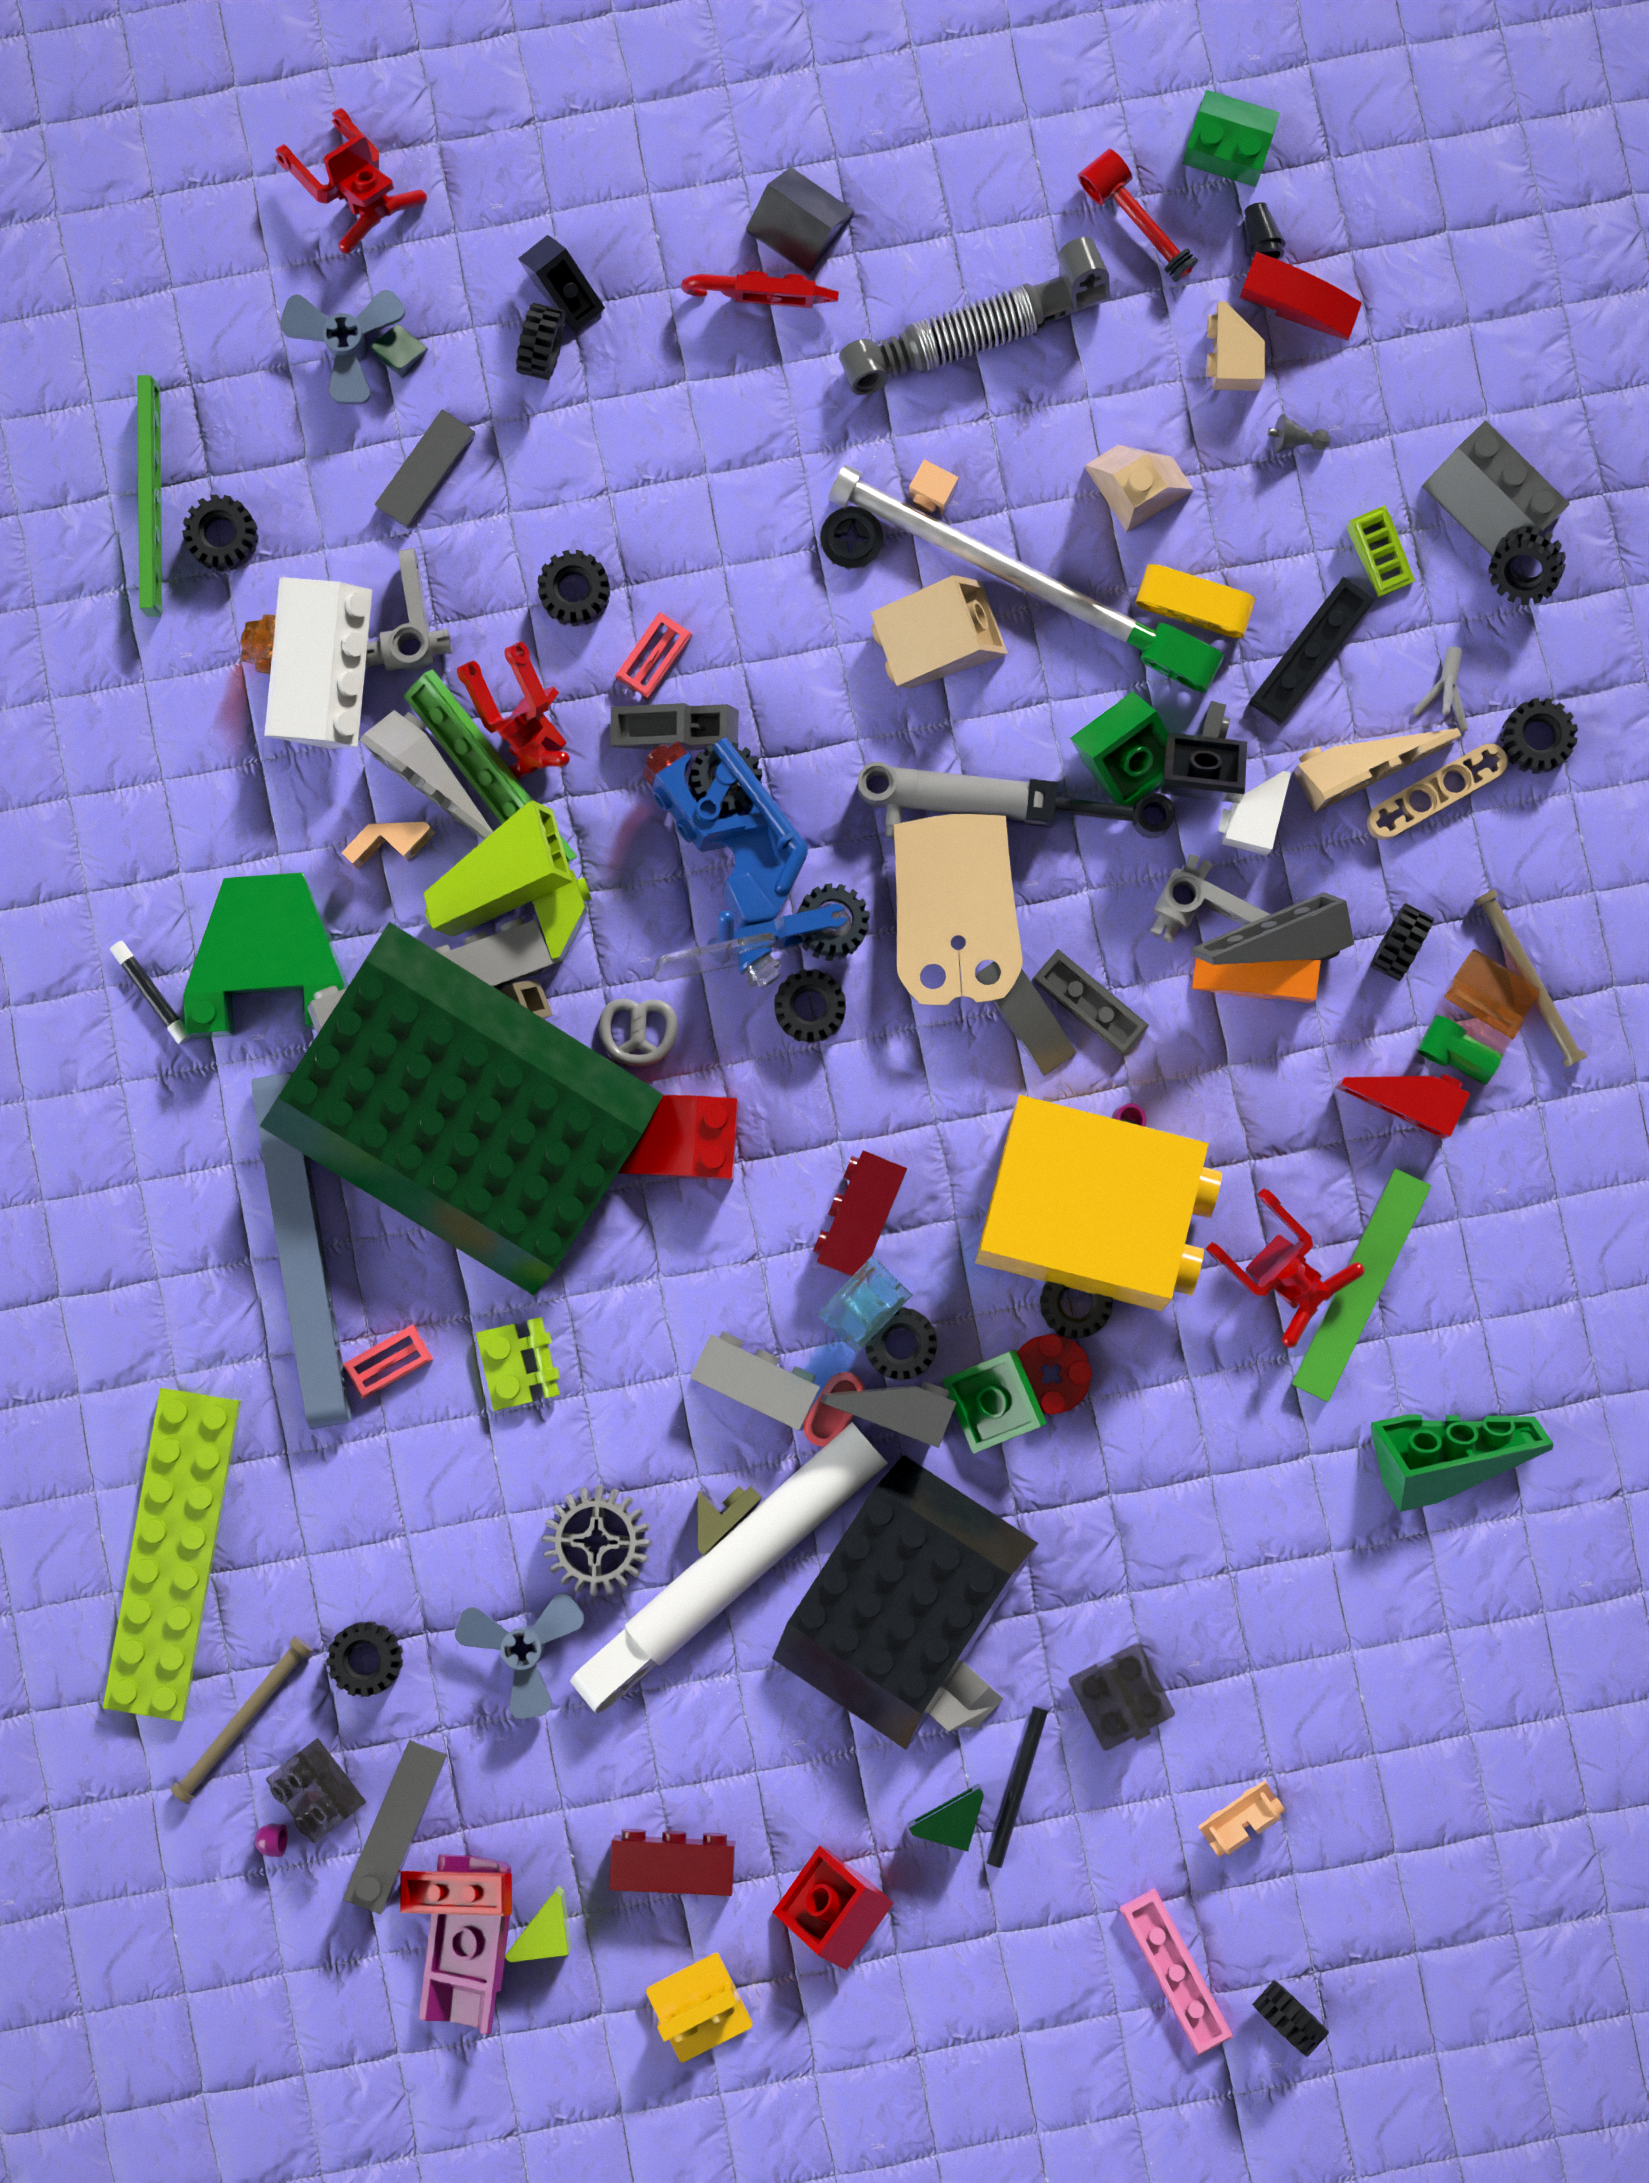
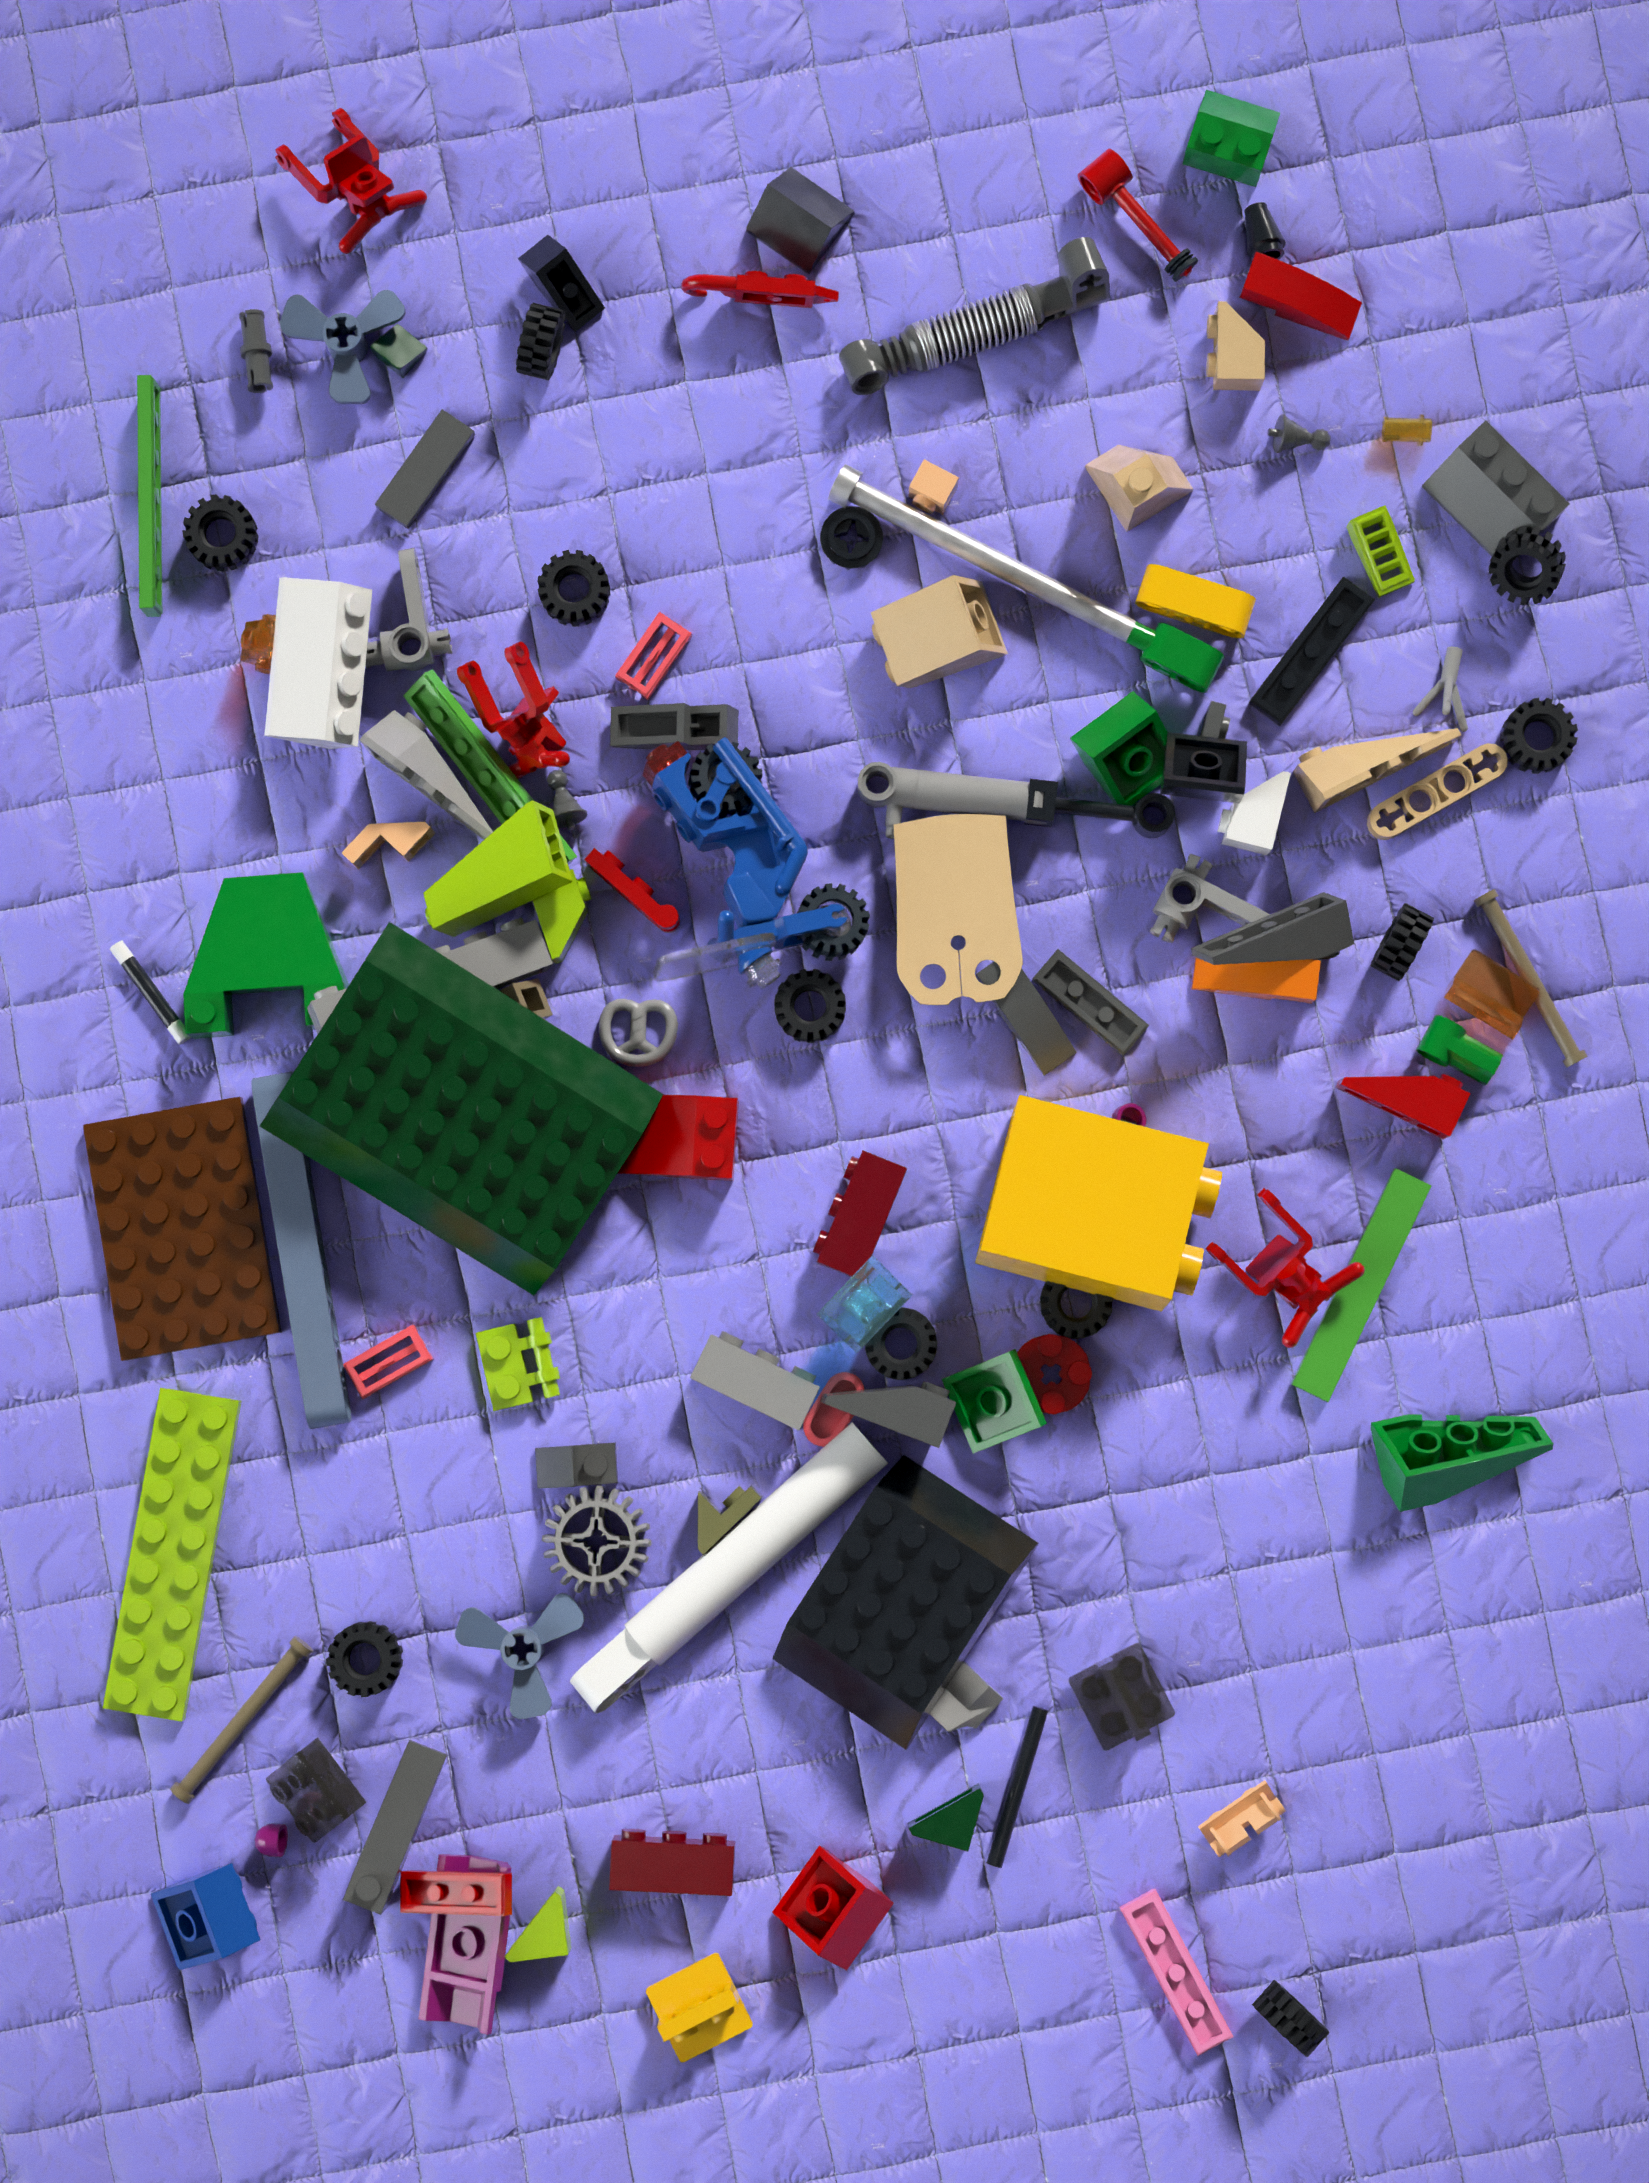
none -> reddish brown plate [83,1097,282,1361]
none -> blue slope [151,1863,261,1970]
none -> dark grey pin [239,309,273,393]
none -> dark grey slope [535,1442,618,1488]
none -> dark grey piece [547,770,588,830]
none -> red plate [584,848,680,933]
none -> clear yellow pin [1382,414,1432,446]

